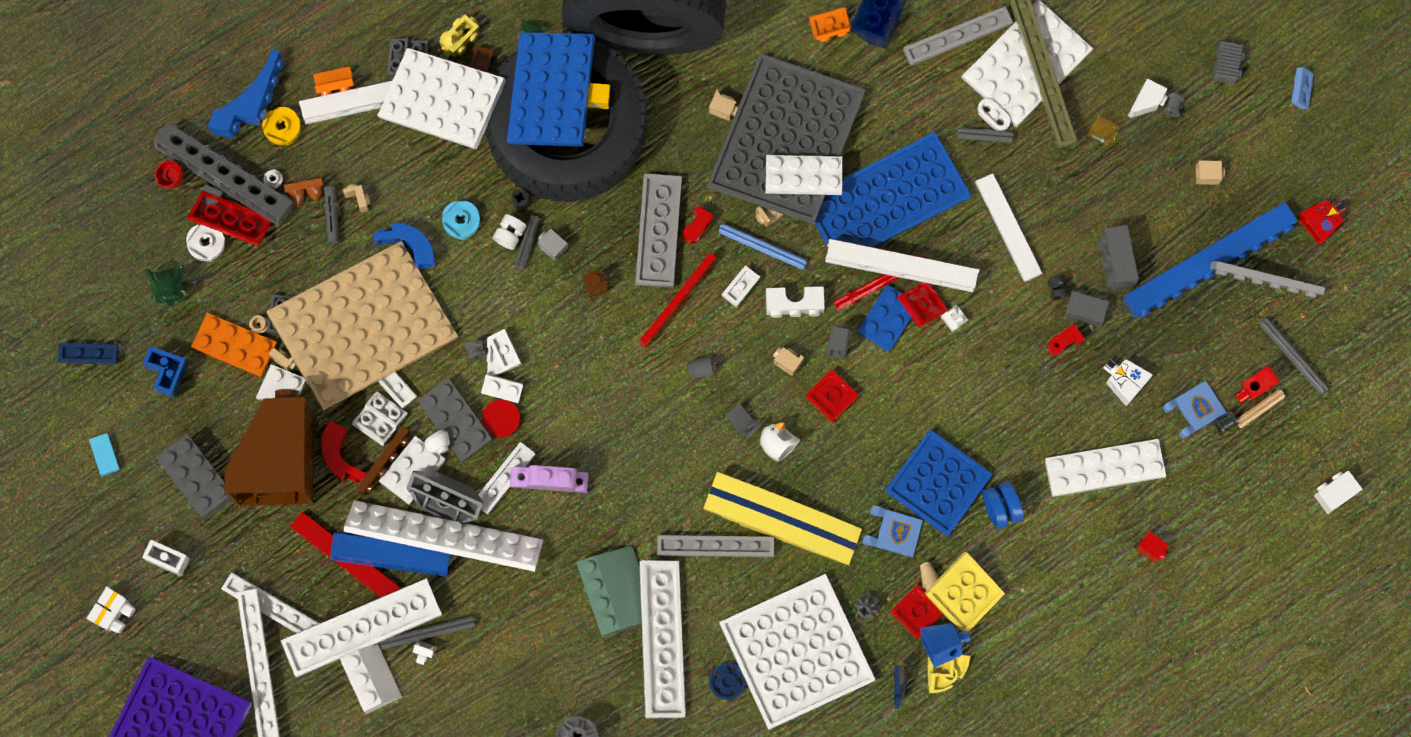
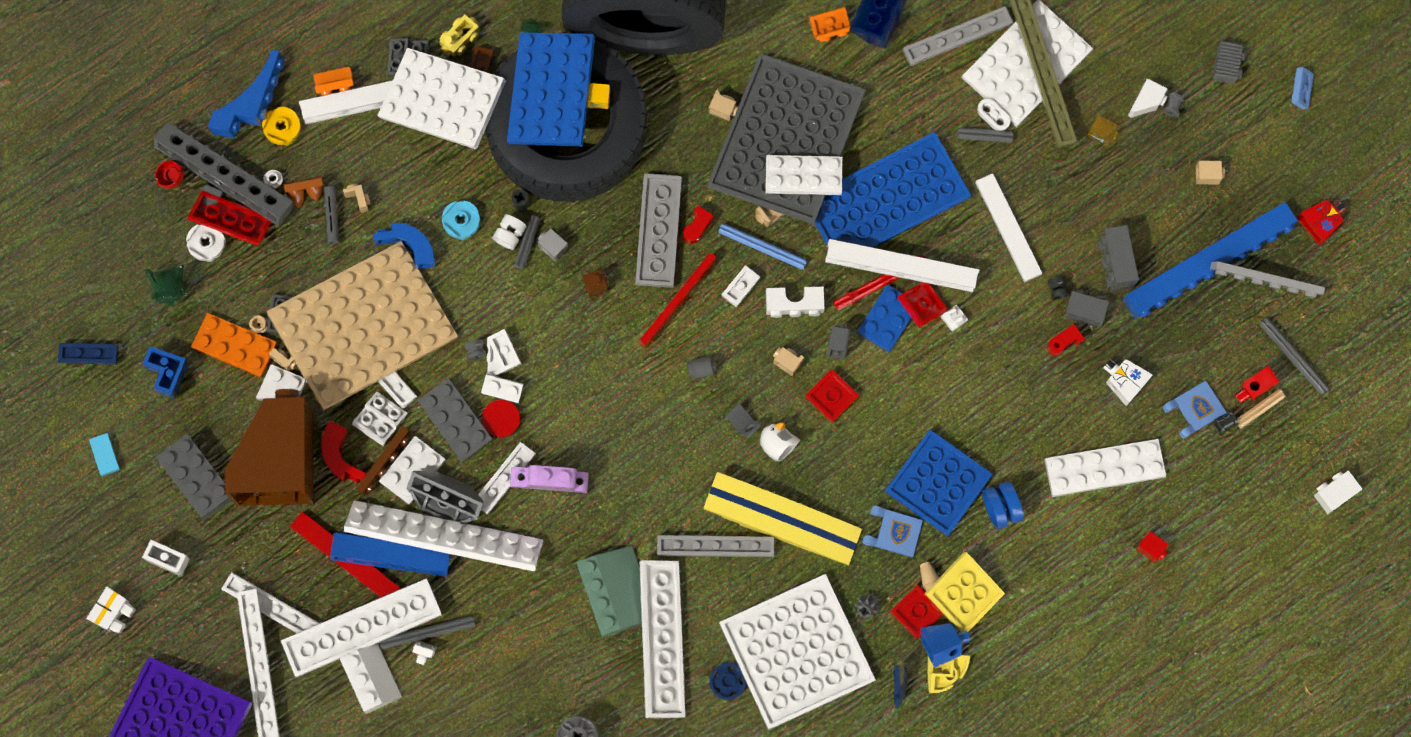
white cone [425,430,450,455] -> none

